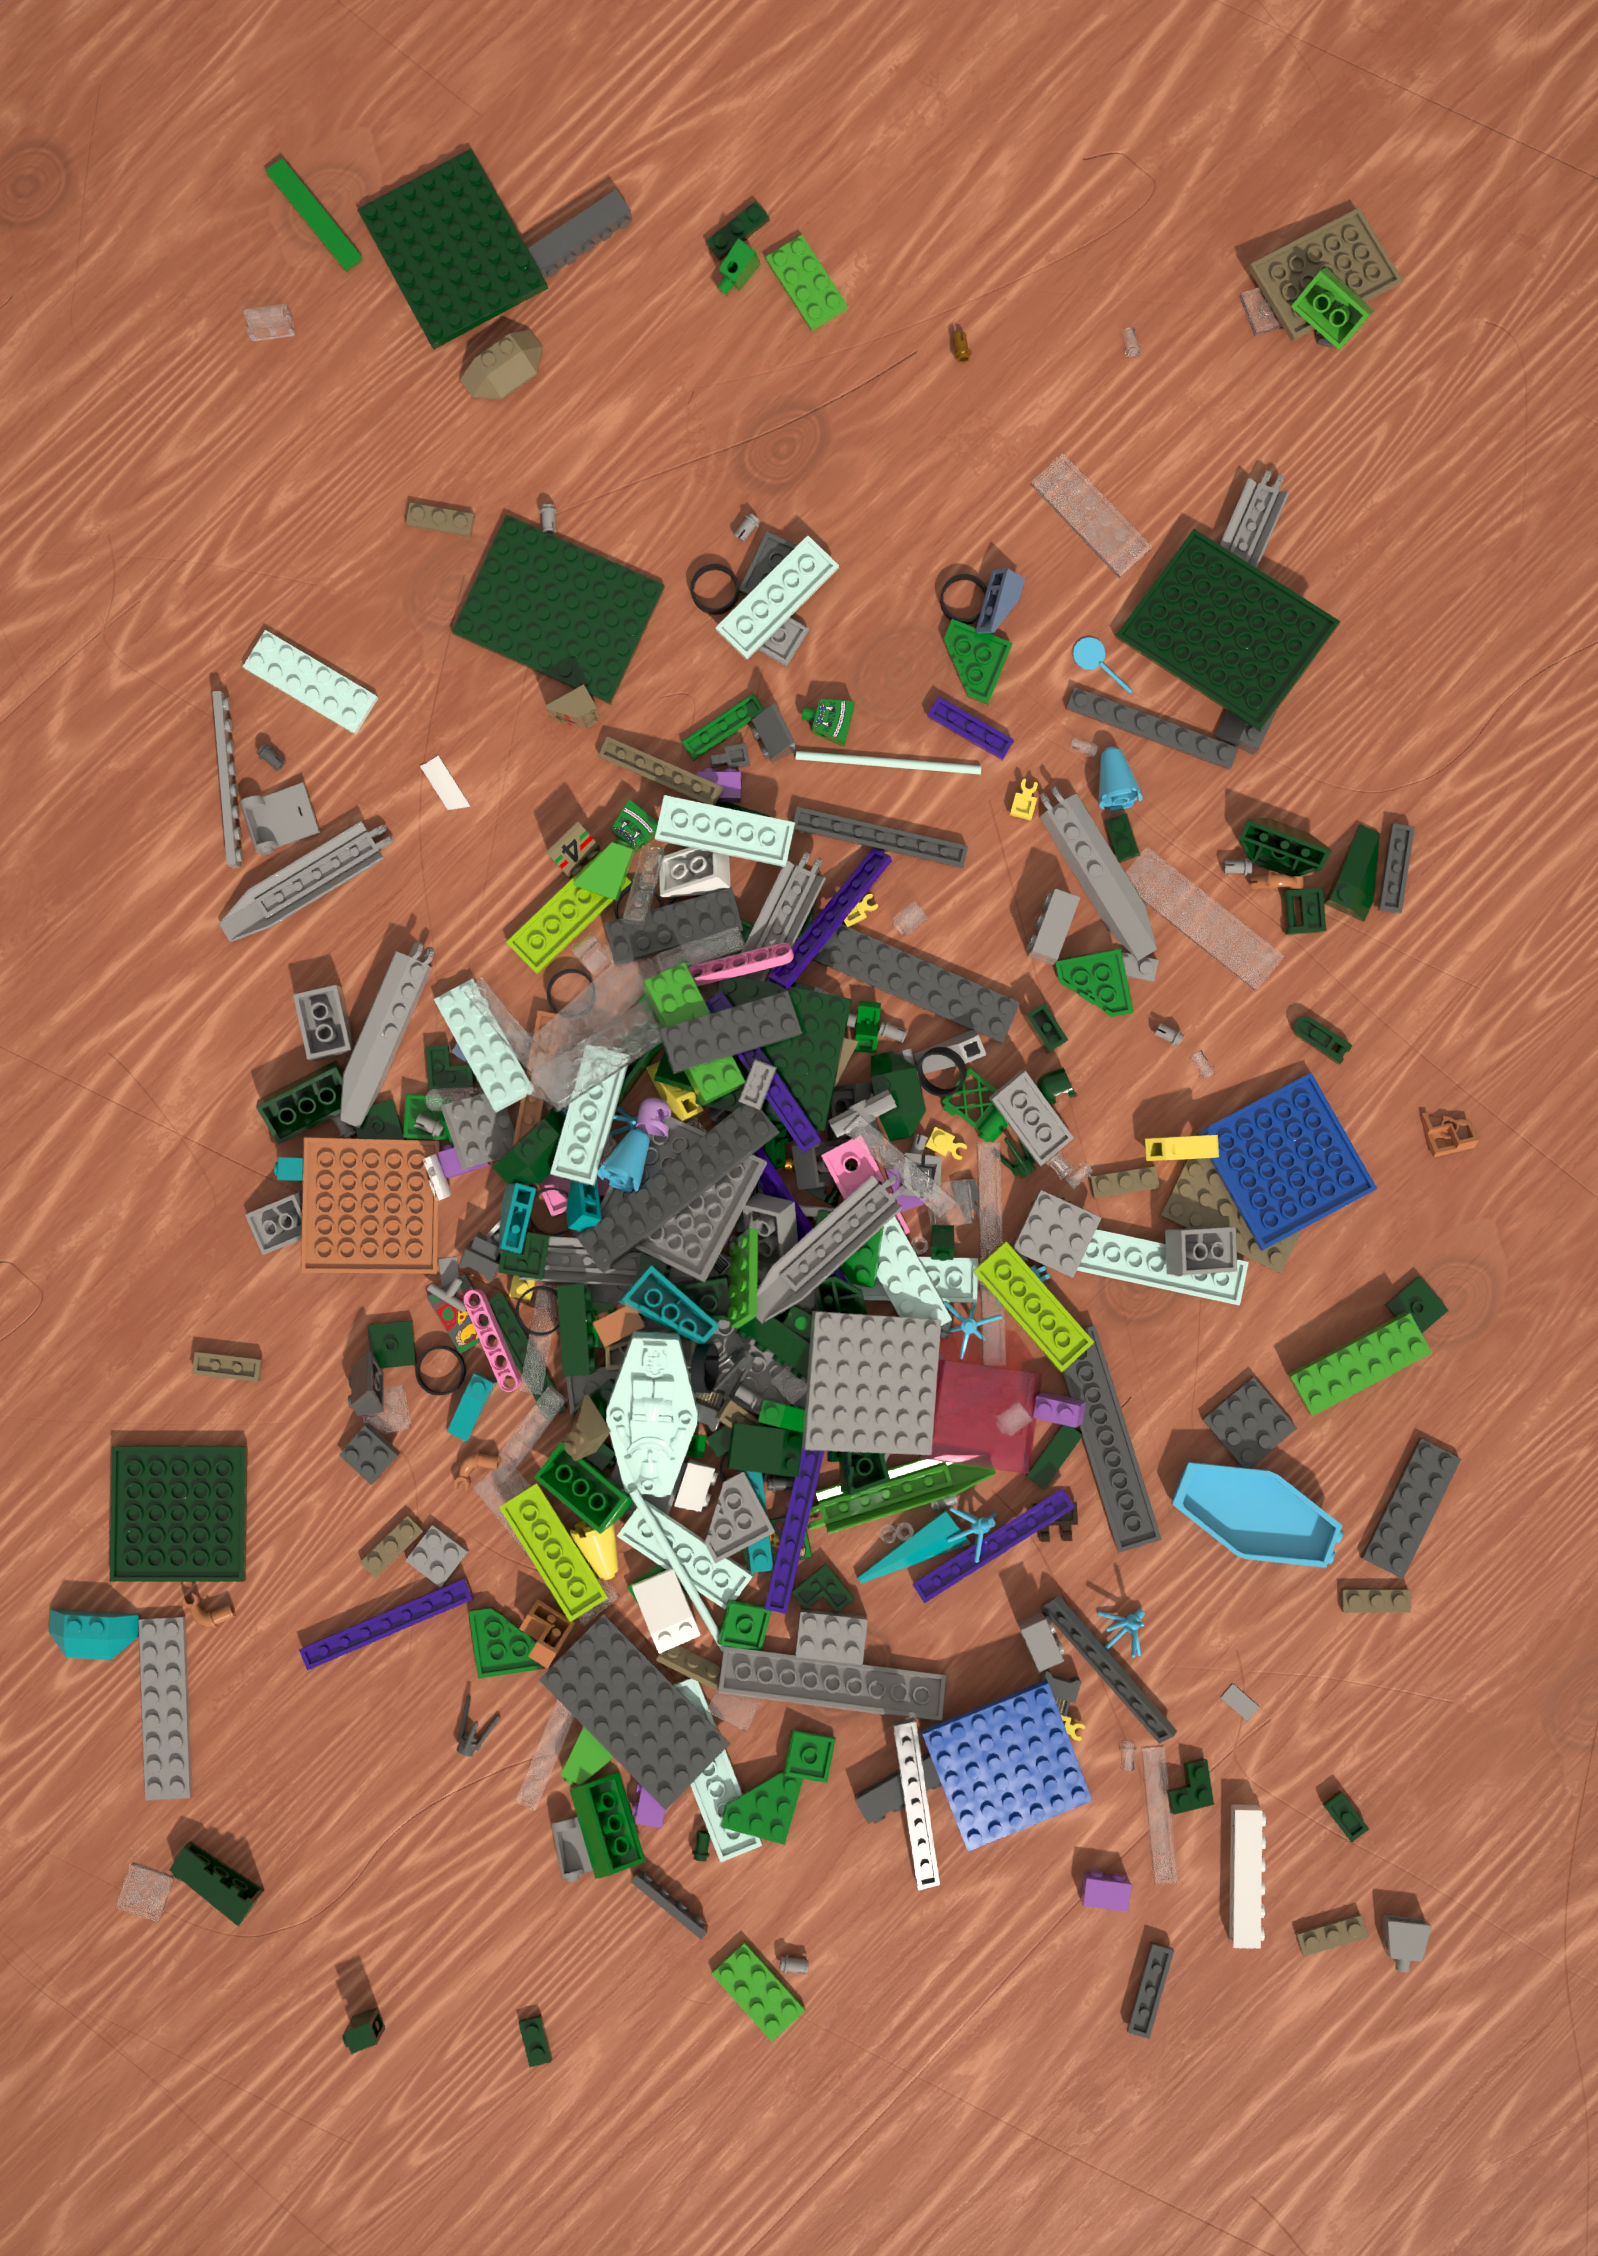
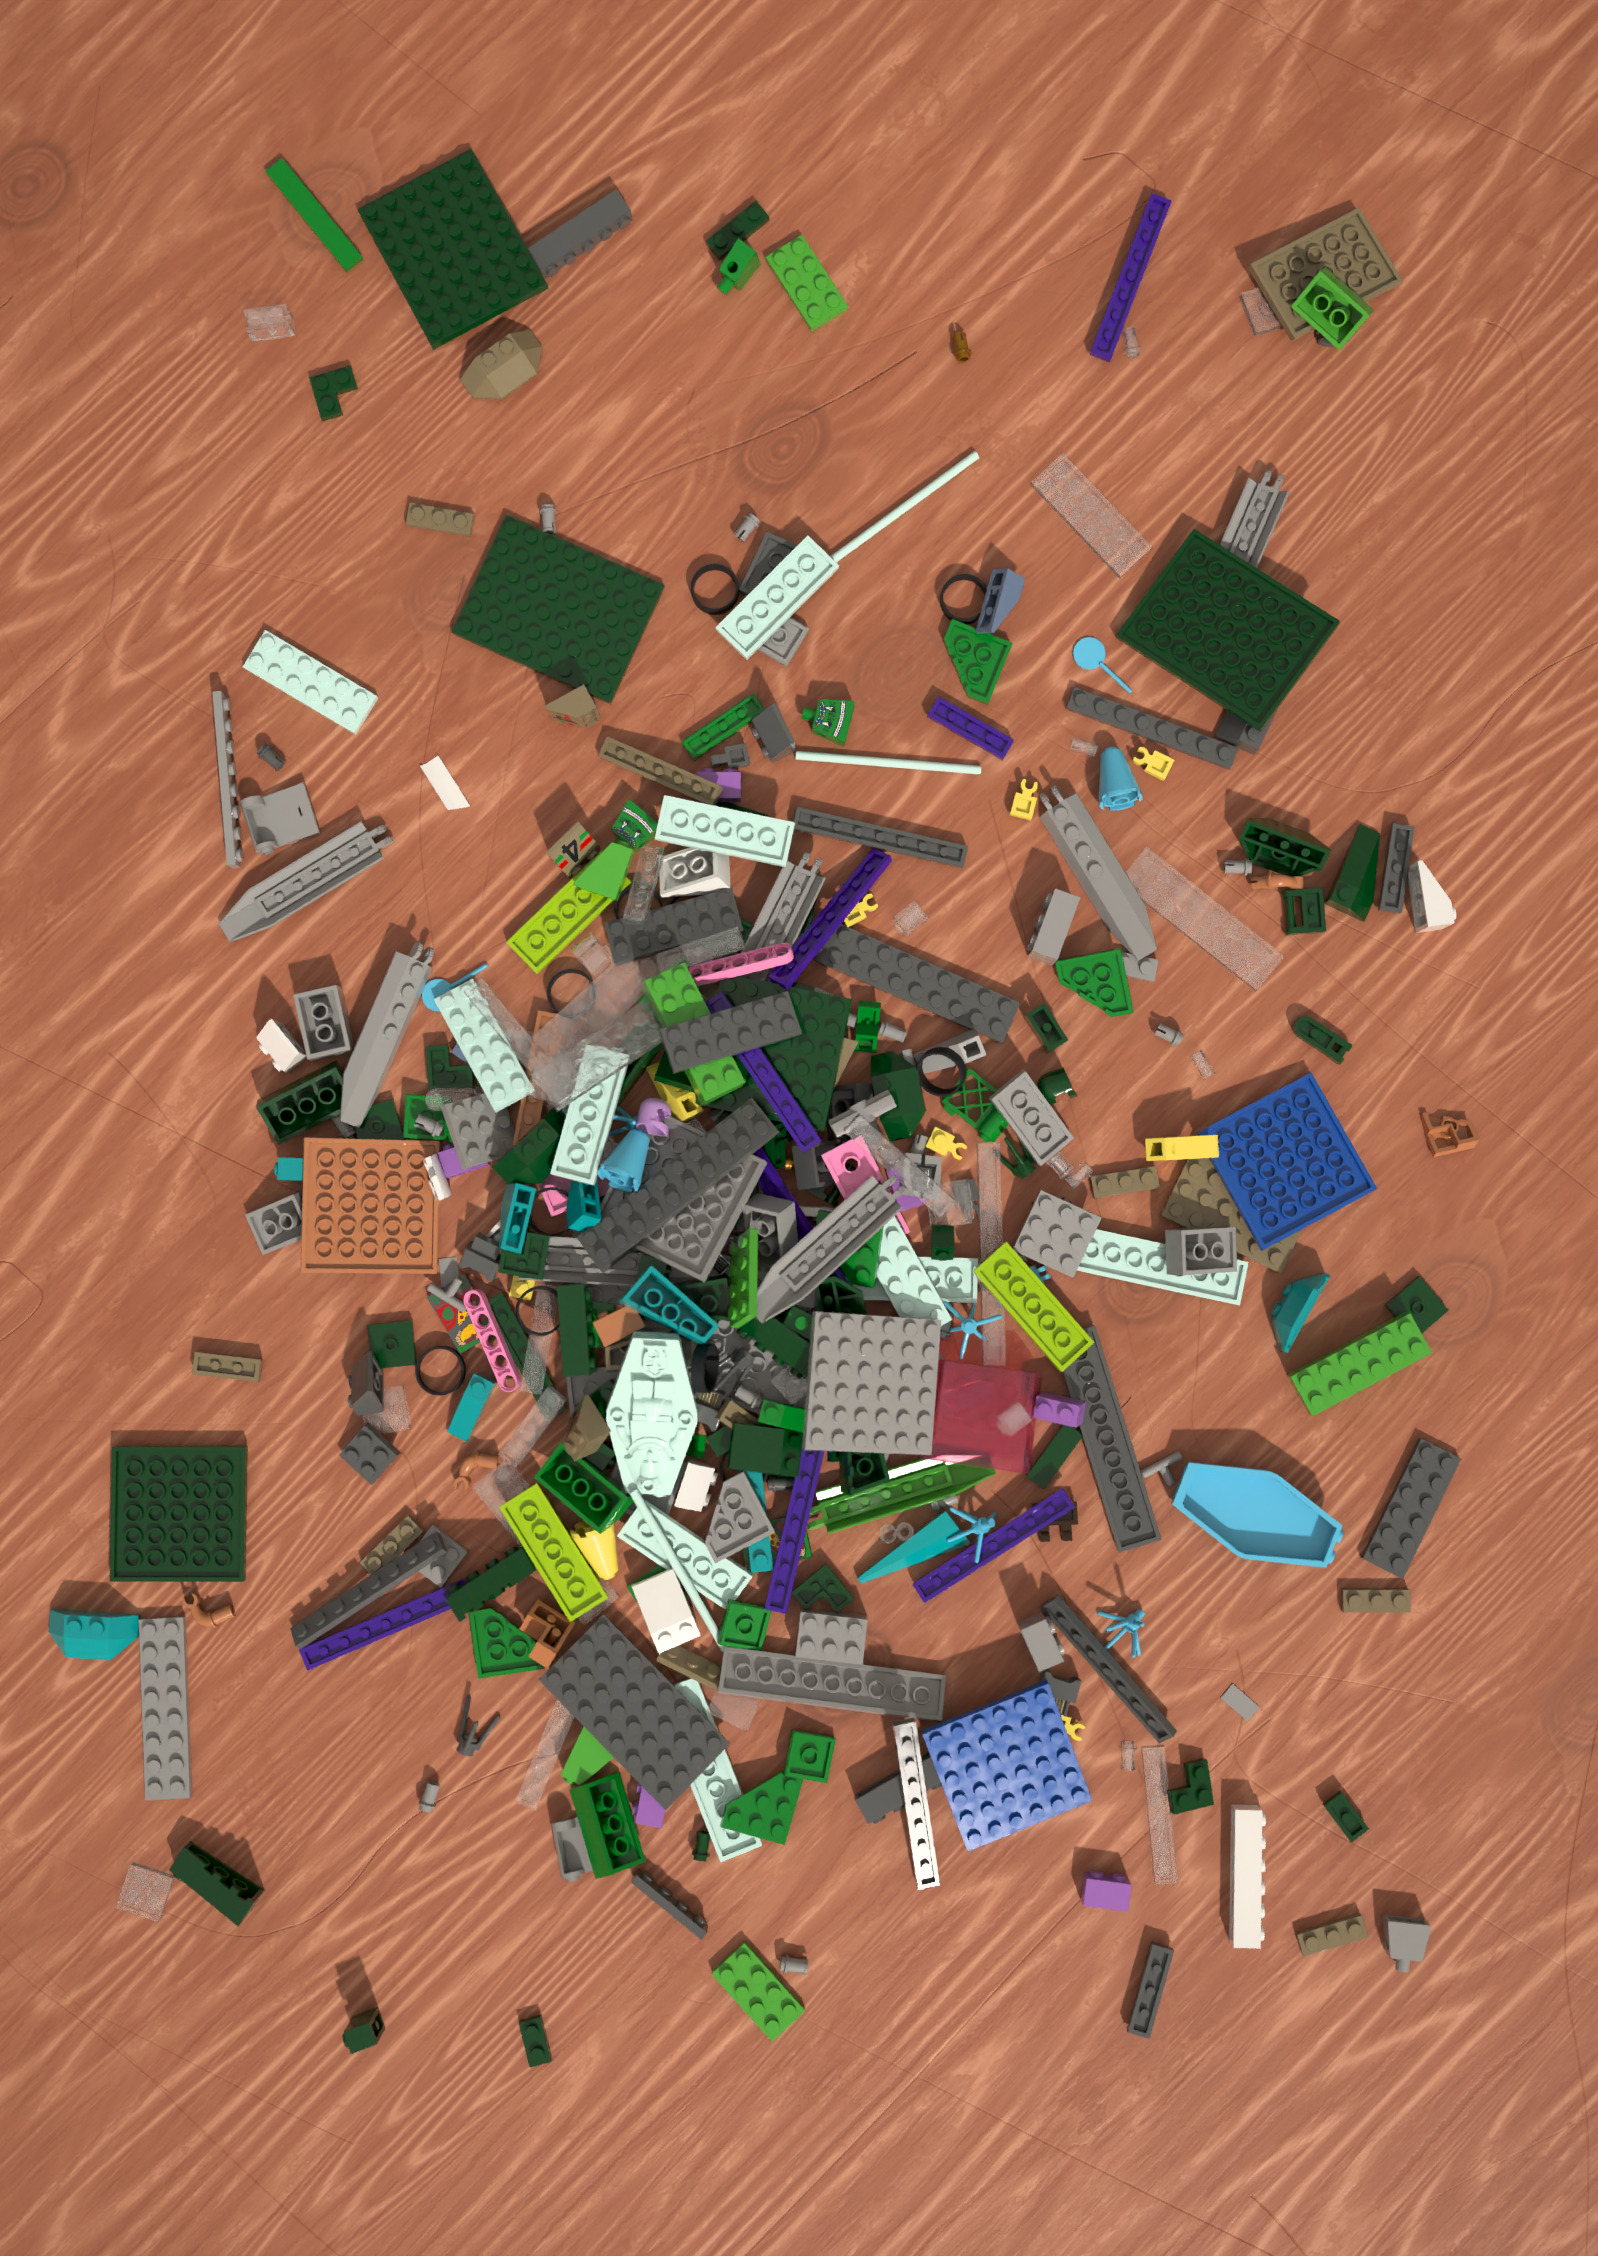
light grey plate [739,1059,777,1110] -> none
clear pin [911,1237,928,1254] -> none
dark green plate [1106,813,1140,862] -> none
dark grey plate [1202,1376,1297,1468] -> none
none -> white slope [256,1019,307,1073]
none -> dark grey plate [290,1531,447,1649]
none -> dark green plate [309,365,358,421]
none -> light grey pin [418,1781,440,1812]
none -> medium azure piece [422,964,488,1012]
none -> dark green wedge [444,1545,536,1622]
none -> light aqua piece [830,451,979,563]
none -> dark purple plate [1090,193,1172,362]
none -> light yellow plate [1132,747,1174,781]
none -> light grey piece [1140,1451,1183,1486]
none -> teal wedge [1270,1273,1331,1353]
none -> white slope [1407,860,1456,933]

